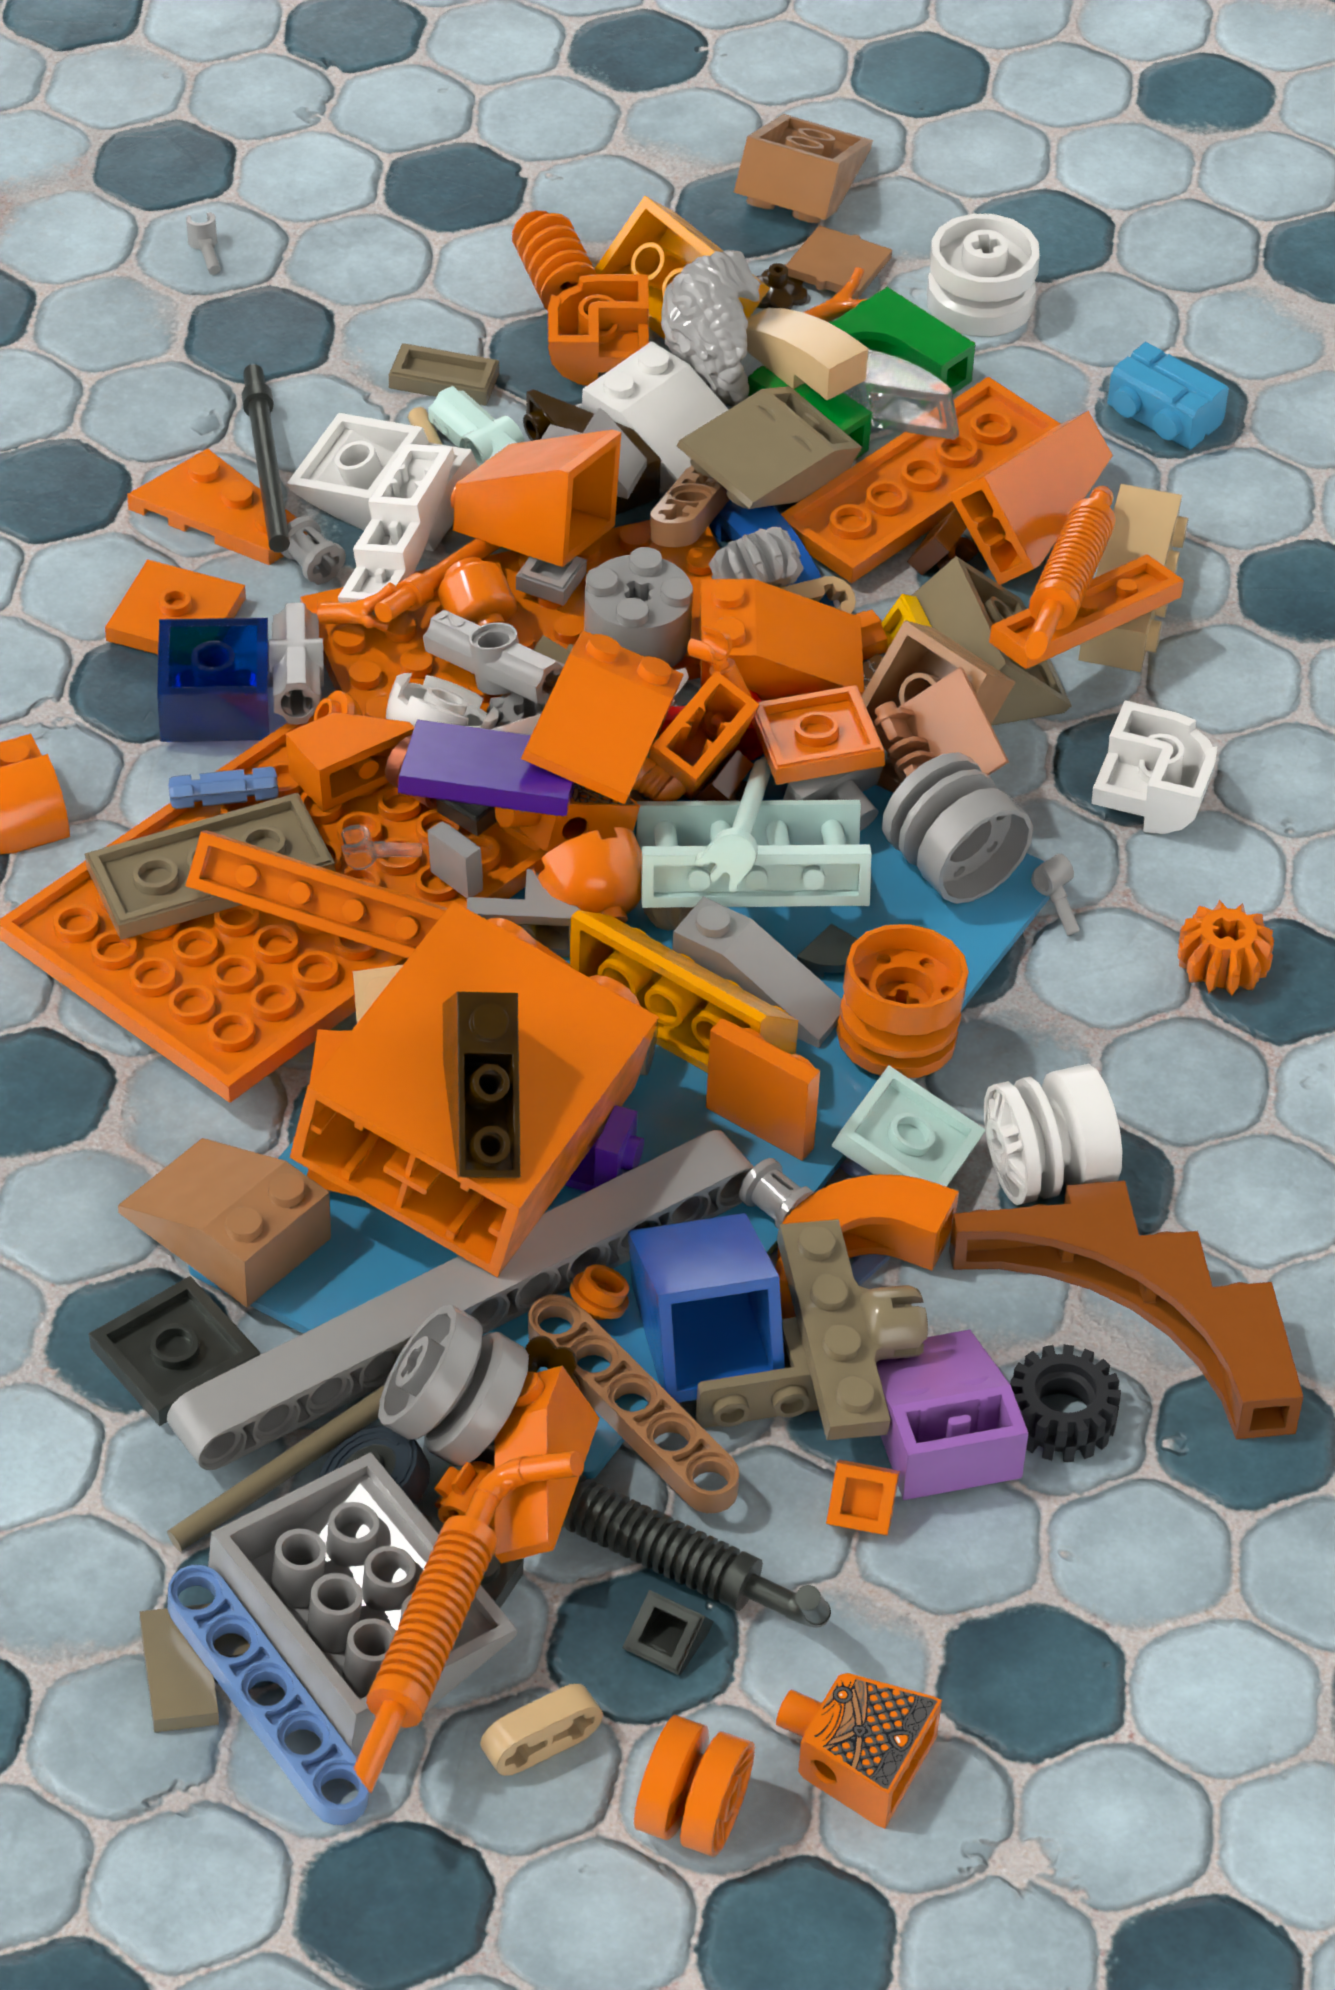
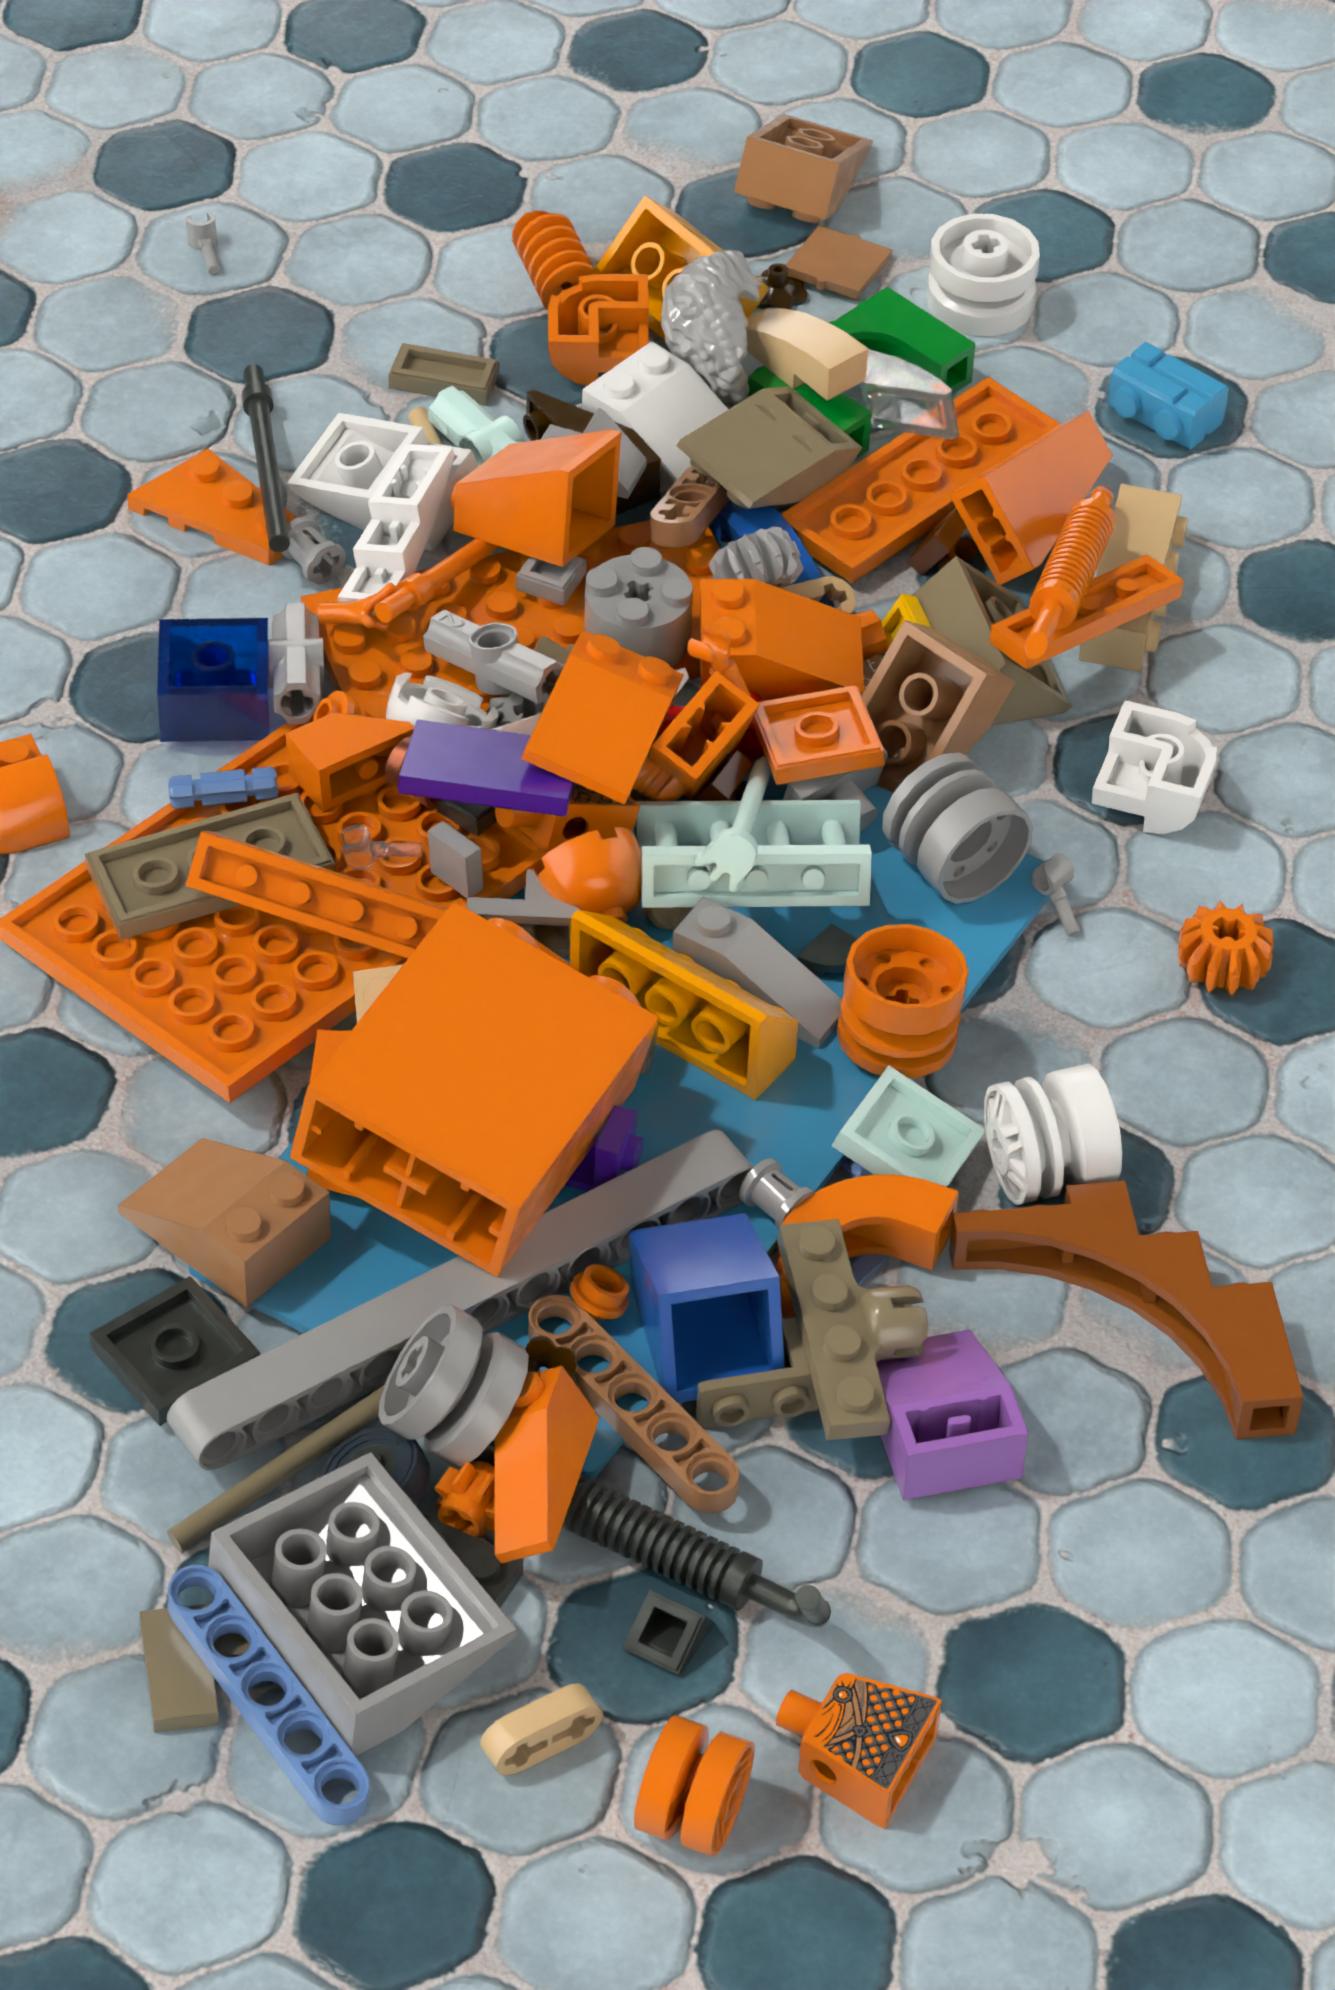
orange plate [105,559,246,667] -> none
orange piece [353,1451,584,1794] -> none
orange head [438,557,516,626] -> none
dark brown slope [443,992,521,1178] -> none
orange tile [706,1018,820,1161] -> none
orange bar [804,267,867,322] -> none
orange plate [826,1459,900,1536] -> none
nougat hinge [873,667,1009,783] -> none
black tyre [1010,1344,1121,1462] -> none

